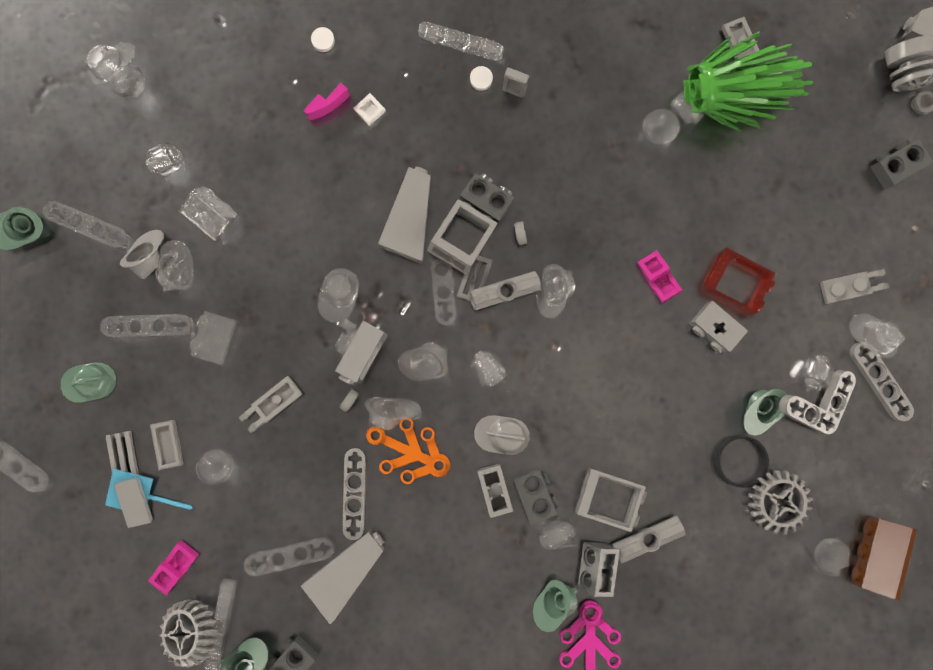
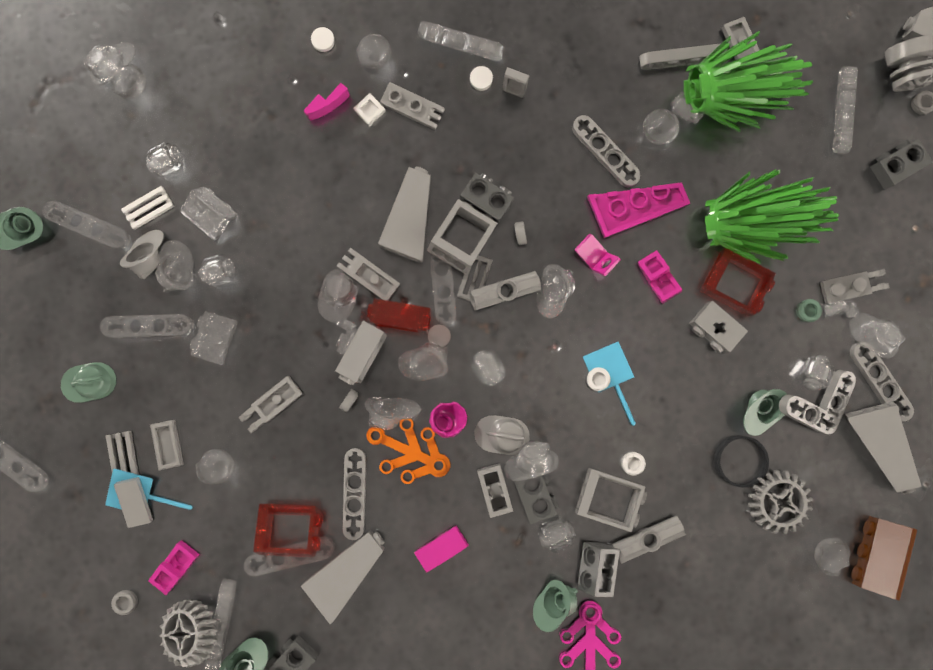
none -> light grey tile [111,590,138,615]
none -> white tile [121,186,175,230]
none -> clear head [199,254,236,287]
none -> clear red window [253,504,323,557]
none -> light grey hinge [337,248,400,303]
none -> clear hair [356,34,392,69]
none -> clear red window [367,298,432,335]
none -> light grey hinge [380,82,445,130]
none -> dark pink slope [414,525,469,573]
none -> light grey tile [428,324,451,348]
none -> dark pink hair [429,402,468,438]
none -> clear piece [504,441,559,482]
none -> light grey beam [572,115,641,188]
none -> dark pink bracket [575,234,621,276]
none -> medium azure piece [583,341,636,426]
none -> white tile [586,367,610,391]
none -> dark pink wing [587,182,691,238]
none -> white tile [621,452,646,476]
none -> light grey beam [639,44,728,70]
none -> bright green plant [705,169,839,264]
none -> sand green tile [796,299,822,323]
none -> clear arm [823,300,859,318]
none -> clear beam [833,66,857,154]
none -> light grey slope [845,401,922,494]

